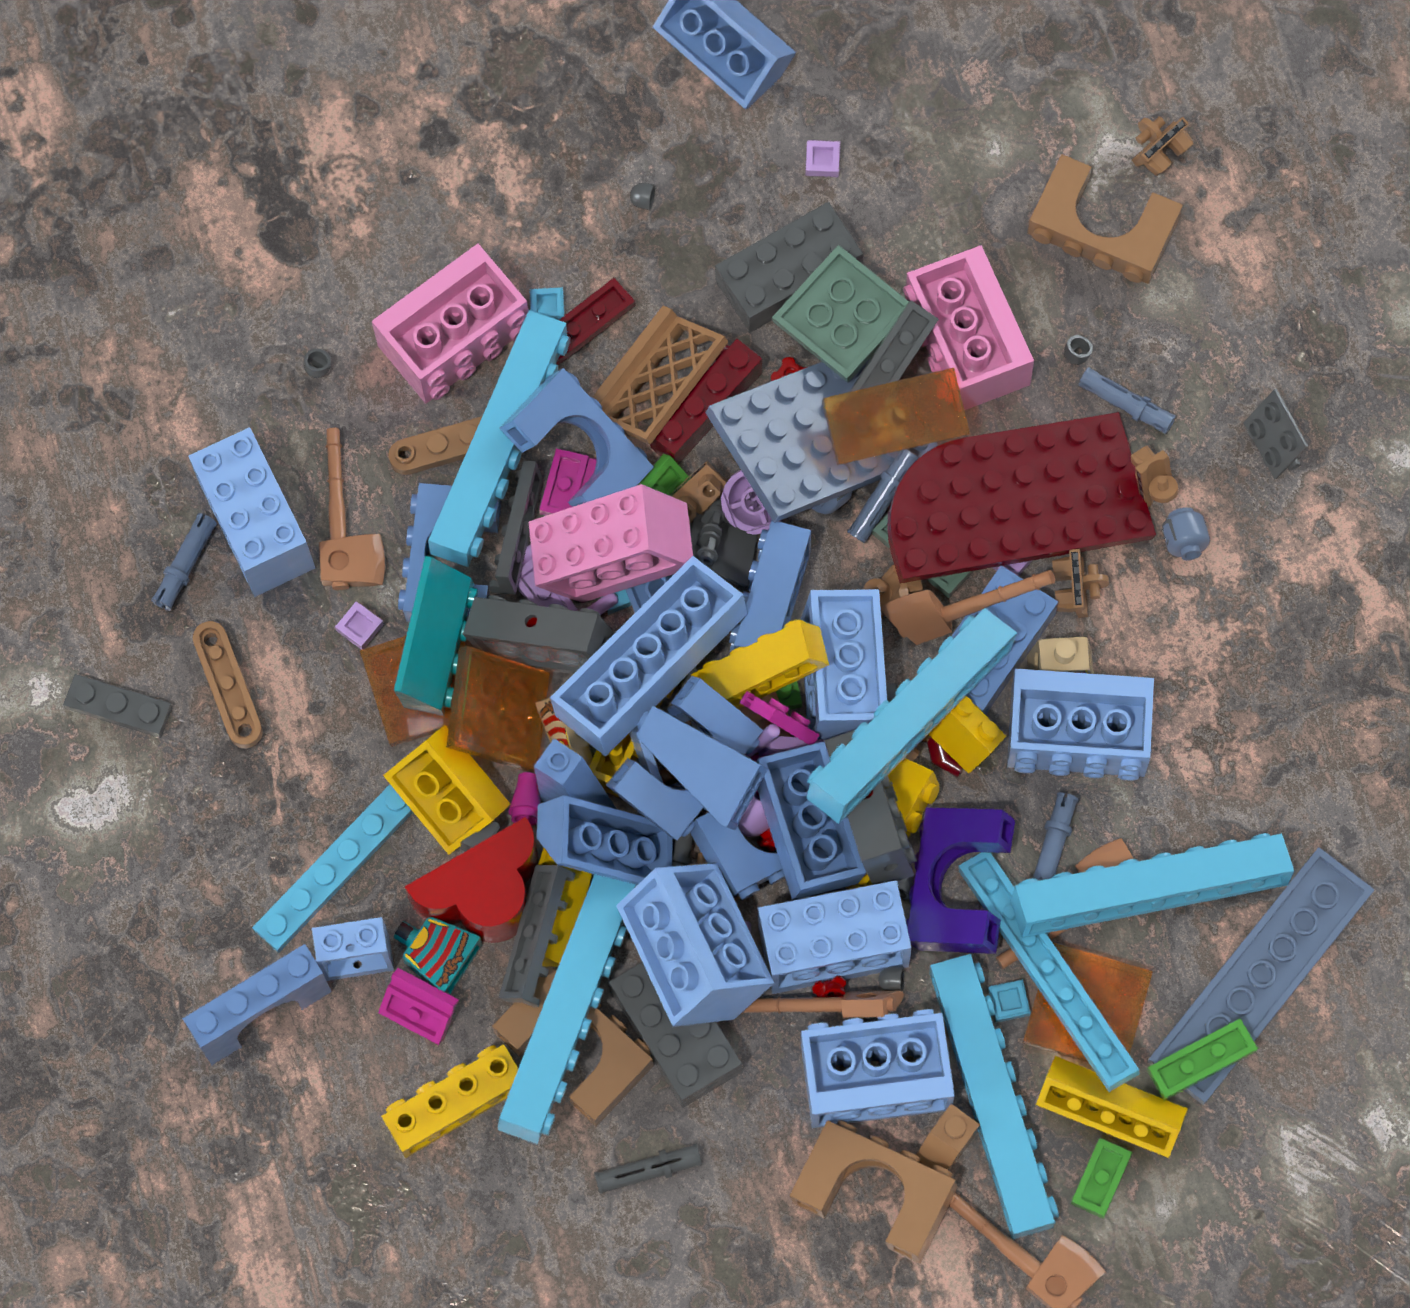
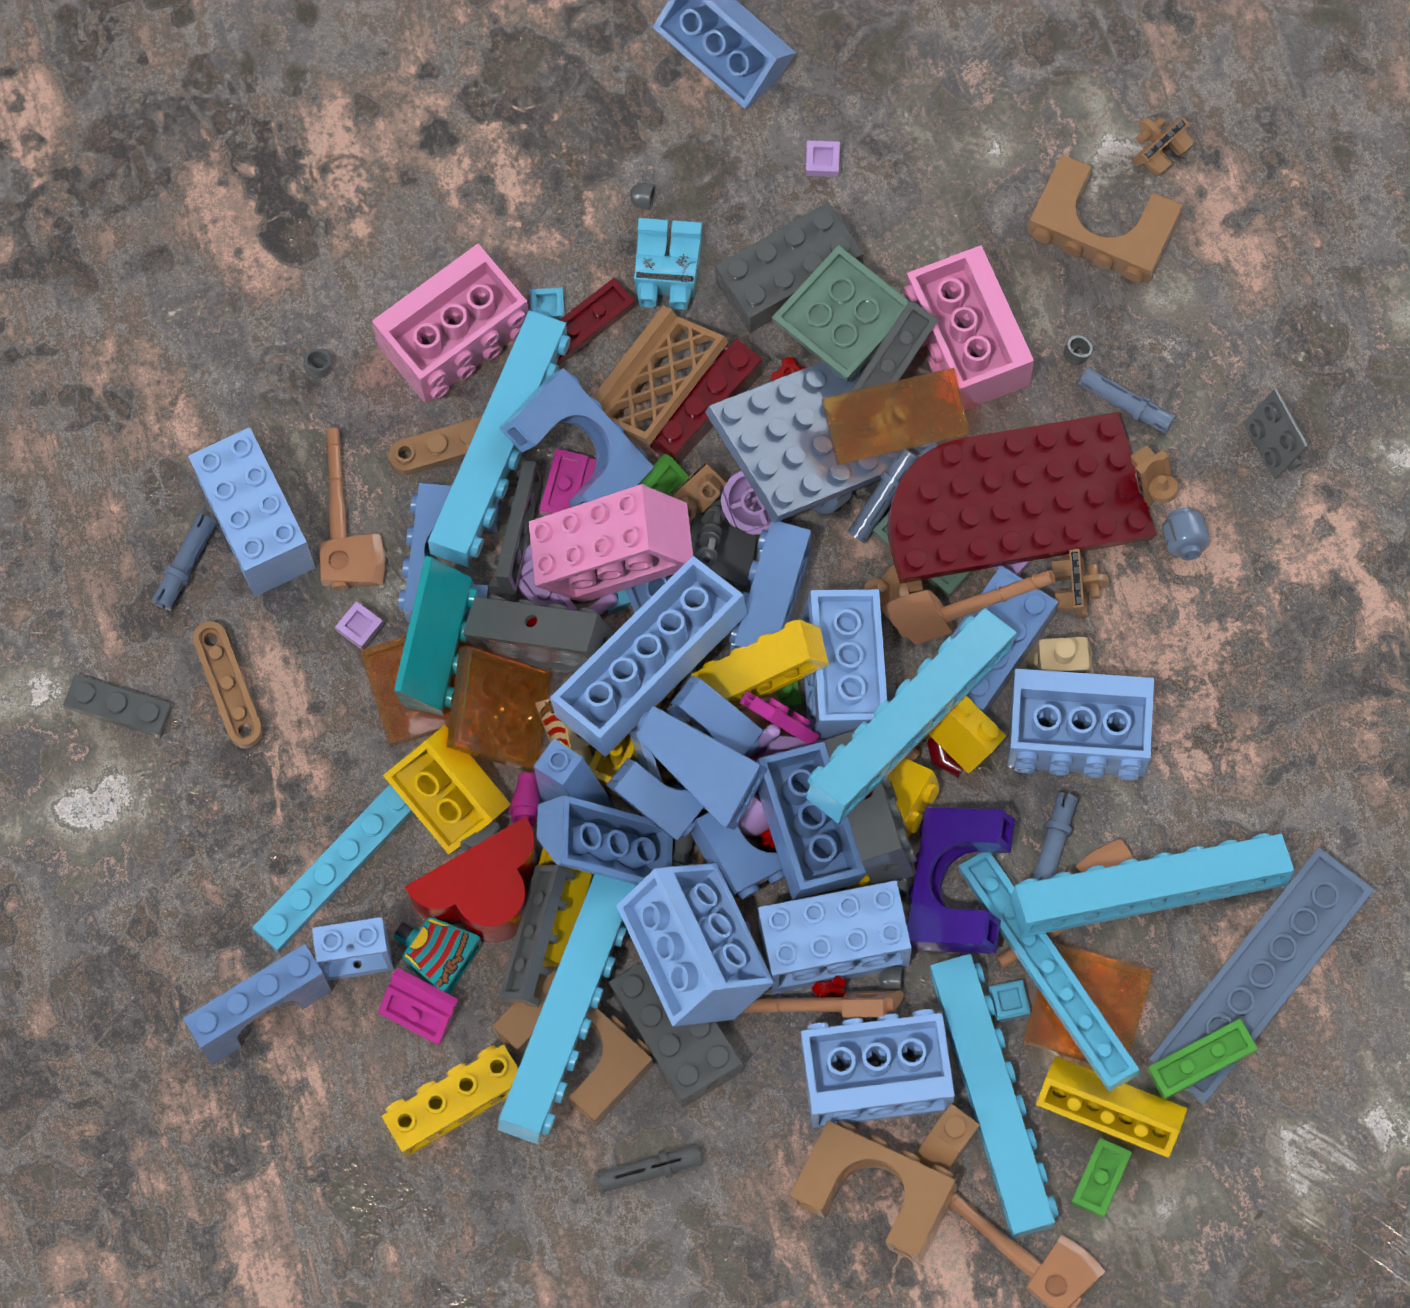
none -> medium azure hips [634,218,703,311]

